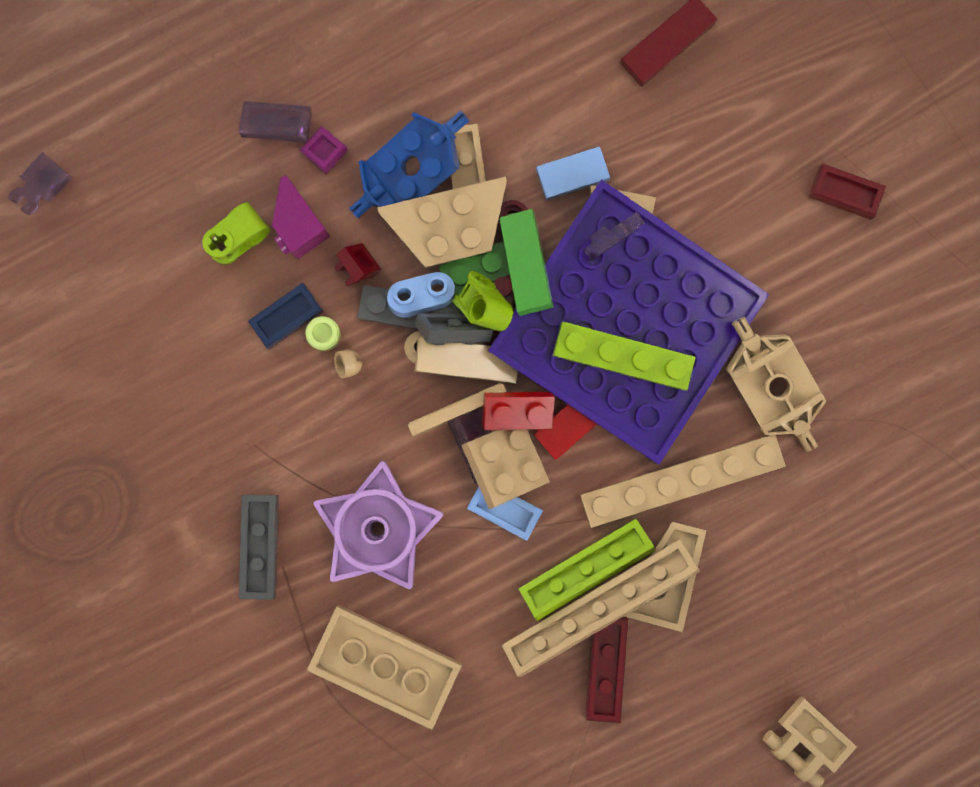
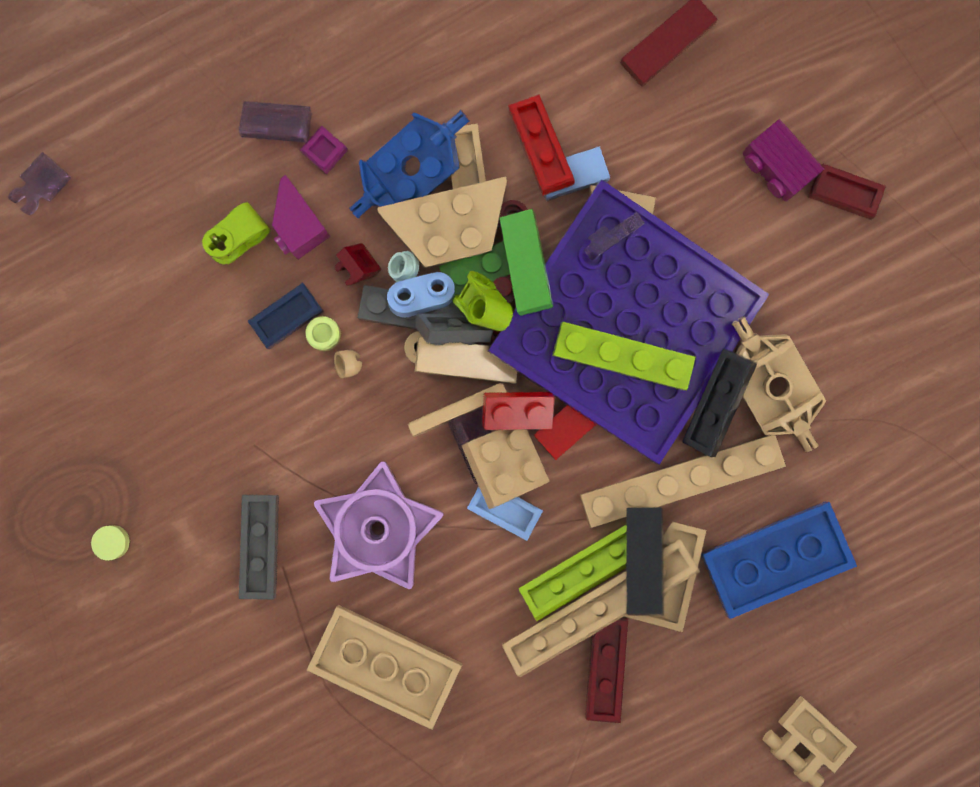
none -> yellowish green tile [91,525,130,560]
none -> light aqua plate [388,251,419,283]
none -> red tile [508,95,575,196]
none -> black tile [626,507,664,616]
none -> black tile [682,349,758,457]
none -> blue plate [701,501,857,619]
none -> magenta brick [742,119,824,202]

